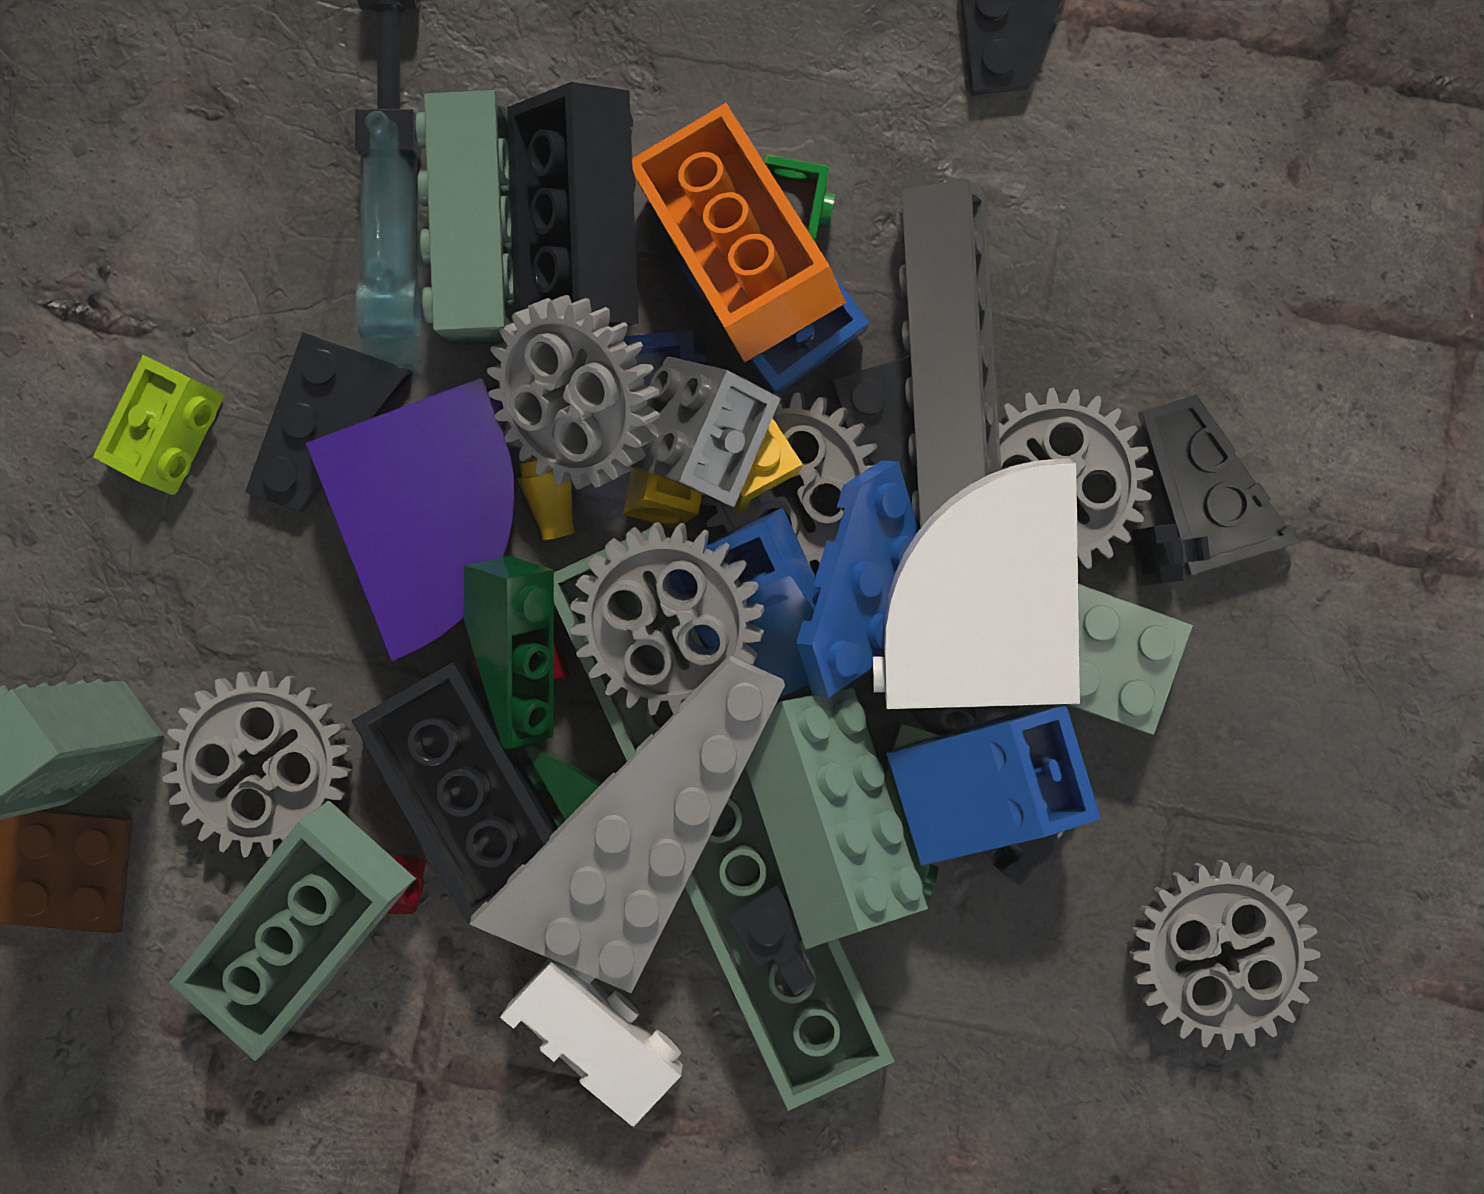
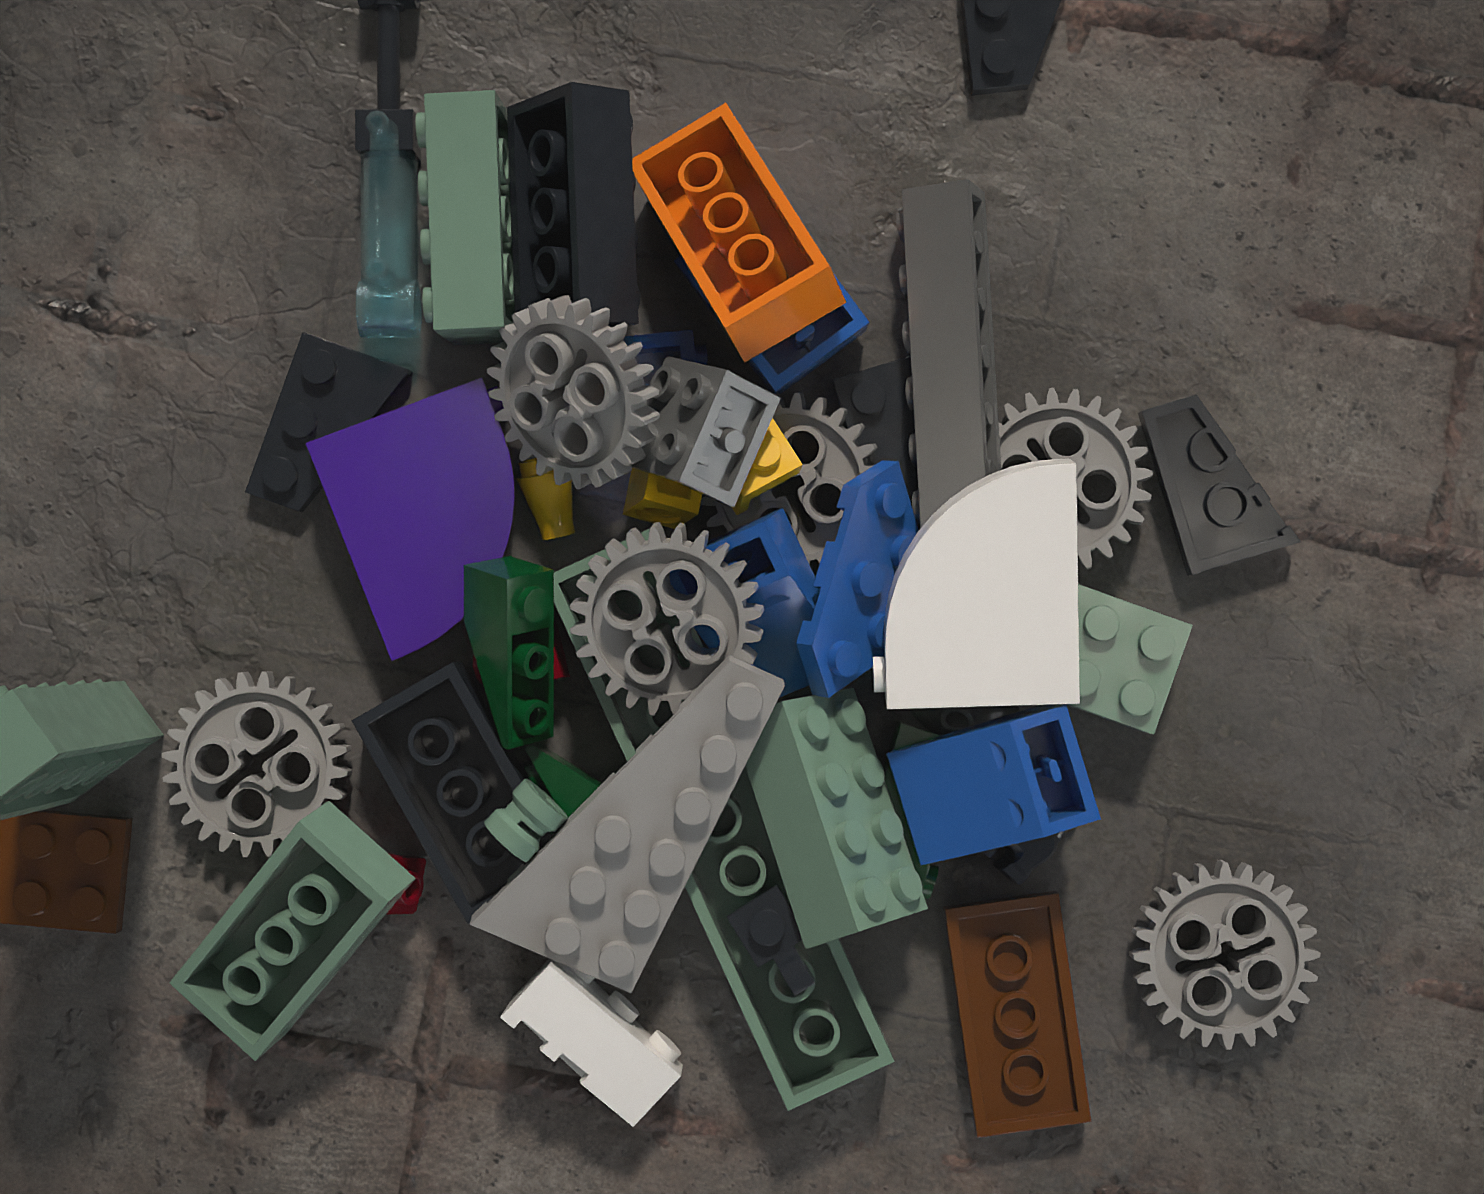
lime bracket [93,355,224,495] -> none
green bracket [763,155,836,242] -> none
black plate [1132,523,1210,586] -> none
none -> sand green wheel [484,778,568,862]
none -> reddish brown plate [943,891,1091,1138]

